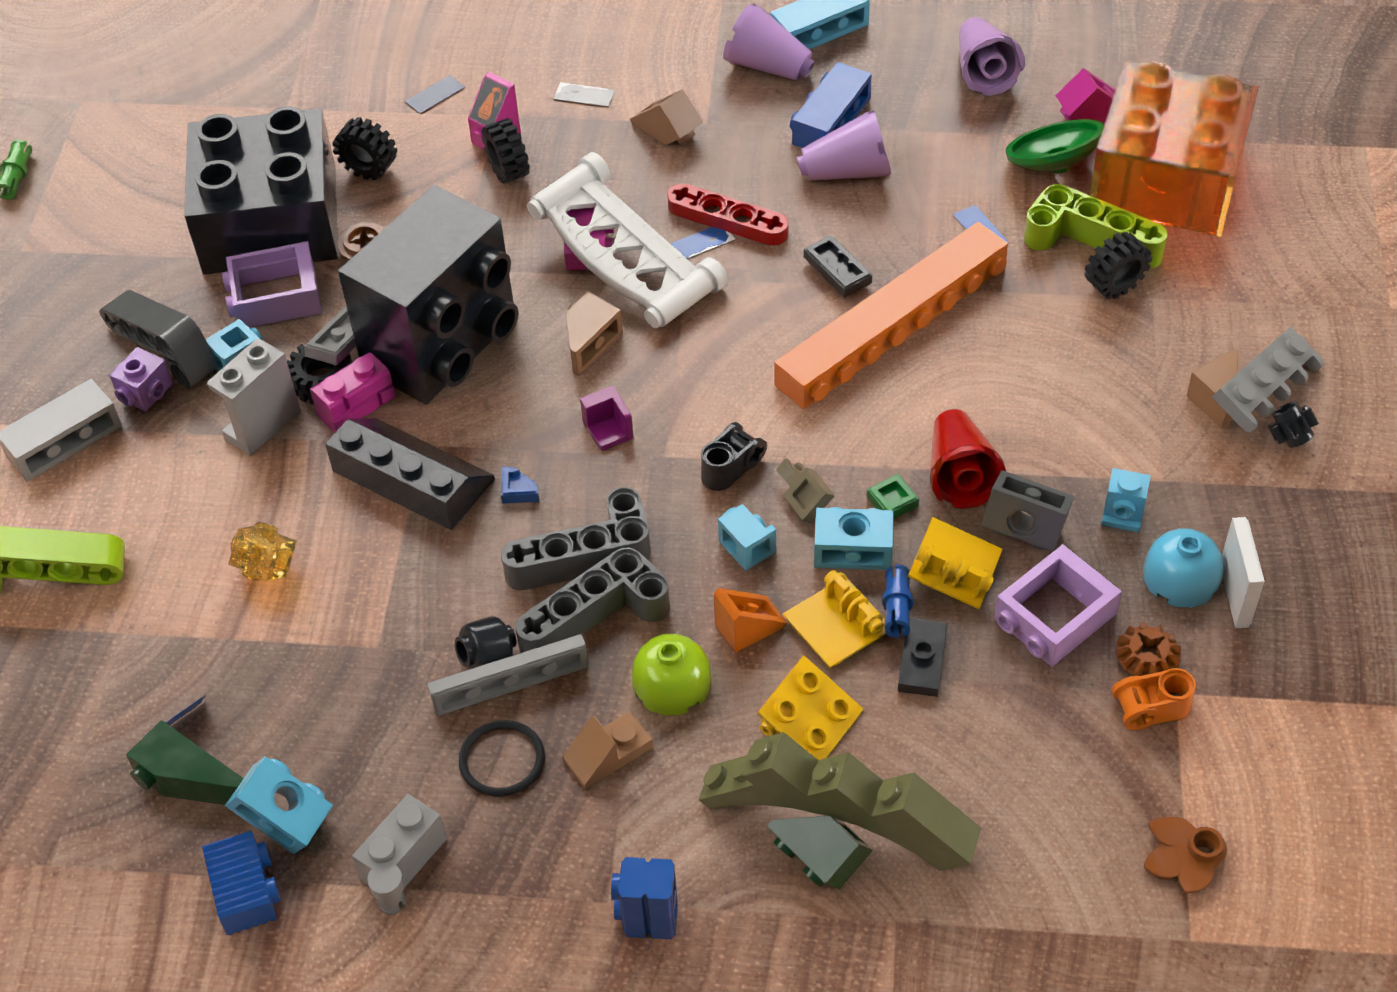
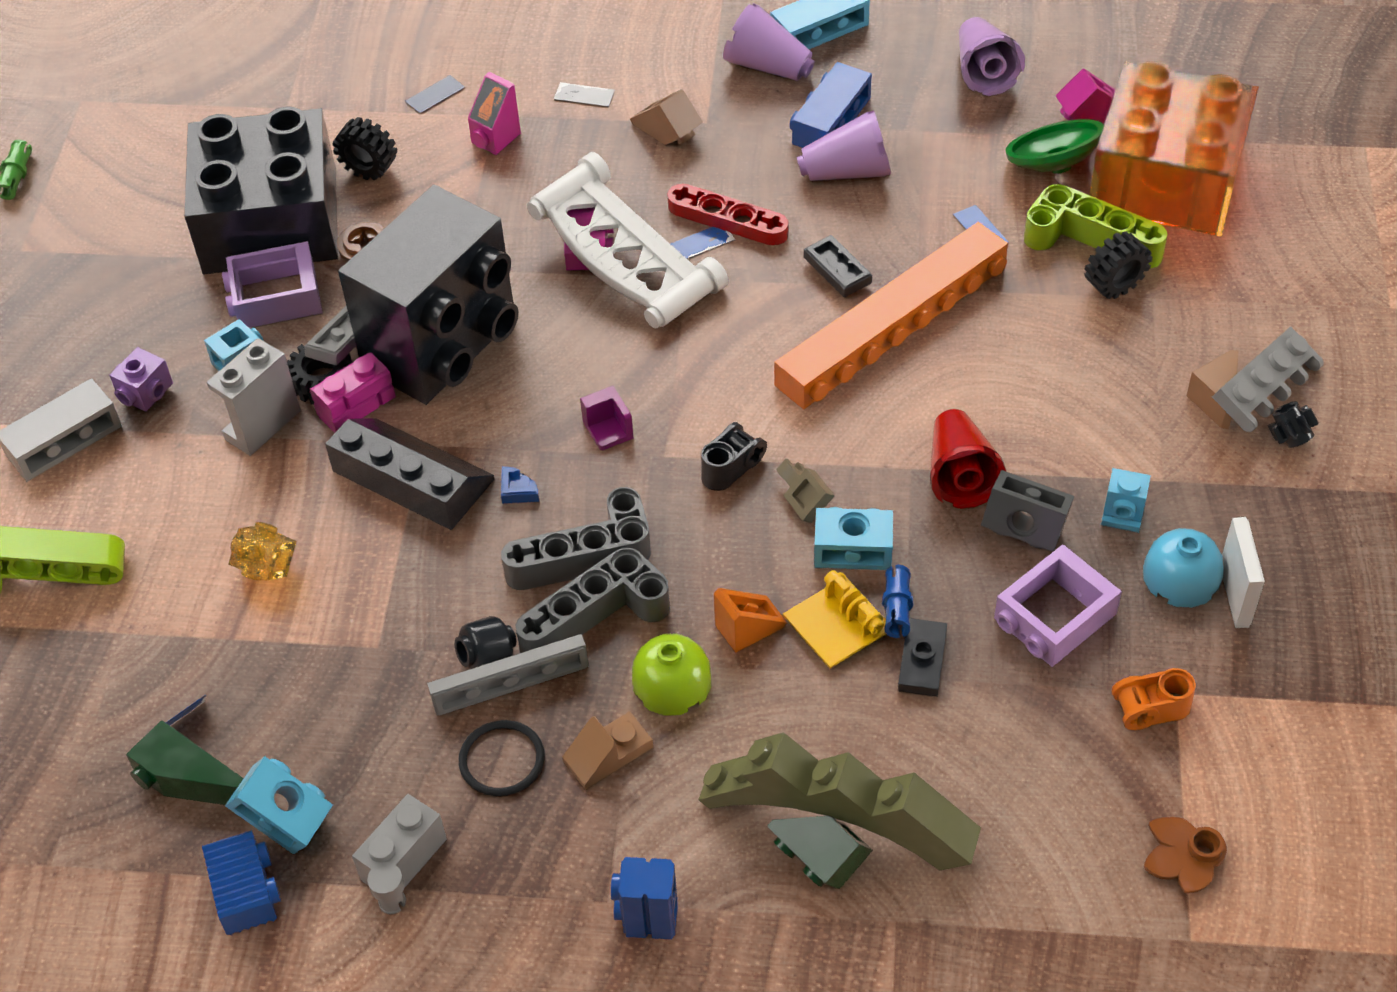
dark grey beam [99,290,218,389] -> none
black tyre [481,118,530,183] -> none
slope [565,292,623,376] -> none
medium azure brick [718,504,776,571] -> none
yellow hinge [757,655,864,760] -> none
green tile [867,474,919,519] -> none
yellow hinge [907,517,1003,609] -> none
dark orange gear [1116,621,1182,676] -> none

